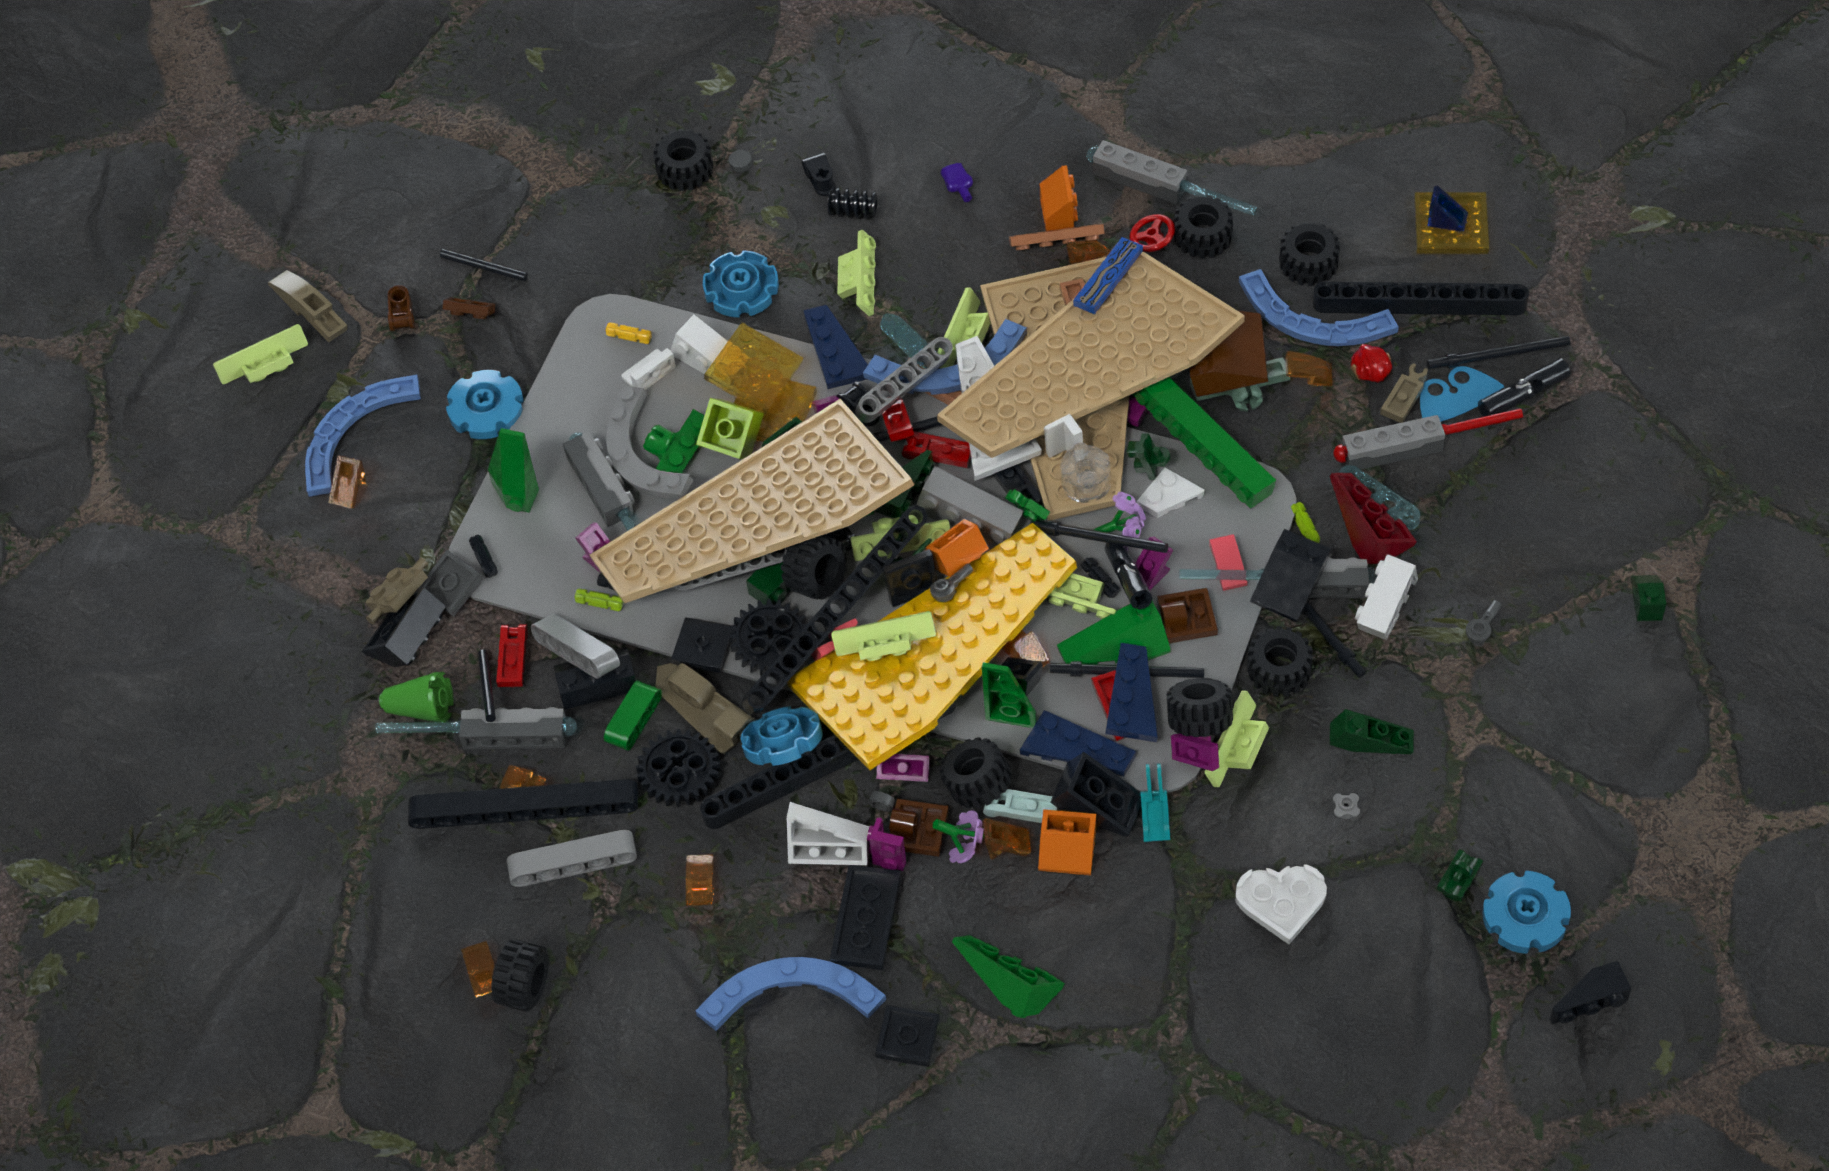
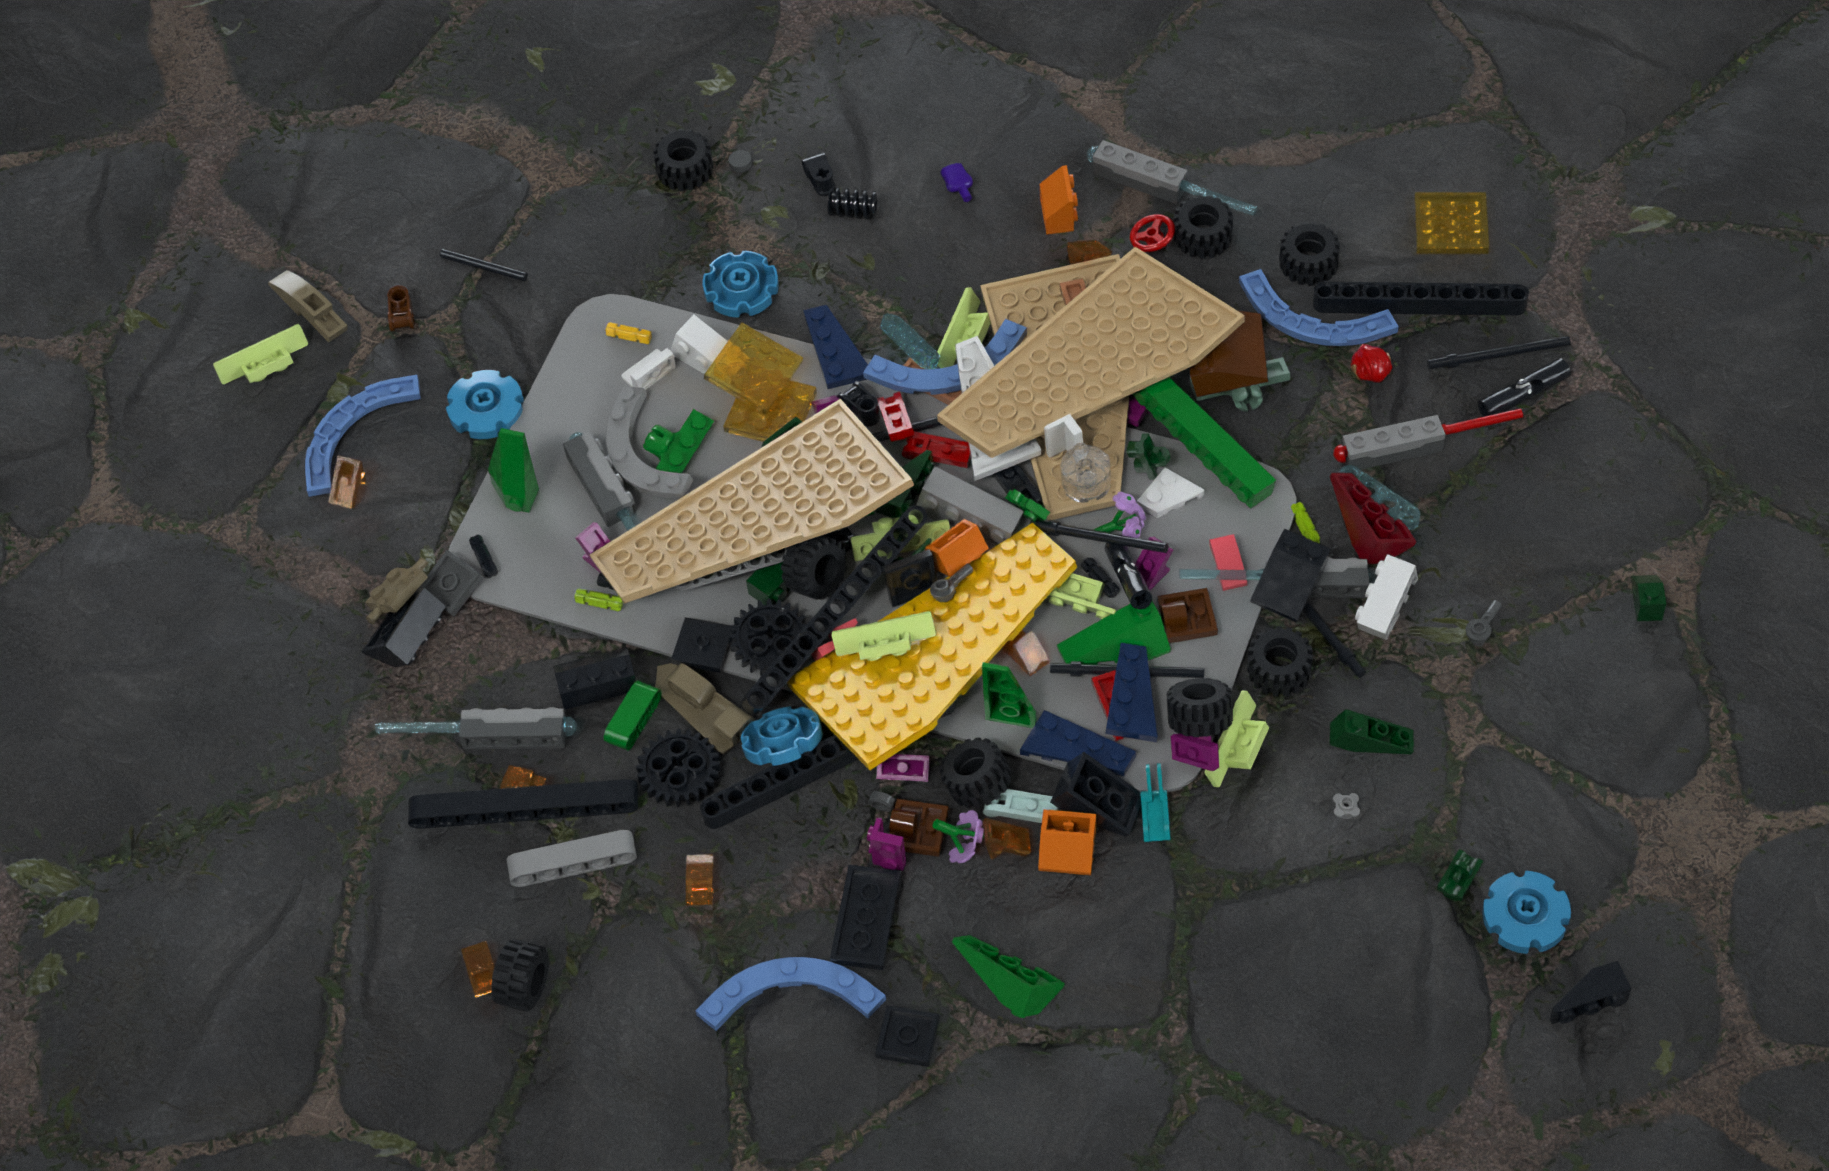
bright green cone [379,672,454,723] -> none
reddish brown plate [443,297,496,319] -> none
black bar [478,650,496,722] -> none
red plate [496,624,528,687] -> none
light grey beam [531,613,620,679] -> none
lime brick [696,398,764,459] -> none
white wedge [787,802,870,865] -> none
yellowish green bracket [837,230,876,316] -> none
light grey beam [855,337,953,423] -> none
black slope [1001,657,1043,696] -> none
nougat plate [1009,224,1105,250] -> none
blue tile [1073,237,1143,314] -> none
white plate [1235,864,1327,944] -> none
clear orange slope [1285,351,1333,386] -> none
dark tan plate [1380,363,1428,423] -> none
dark azure piece [1420,366,1504,422] -> none
clear blue slope [1427,185,1468,232] -> none

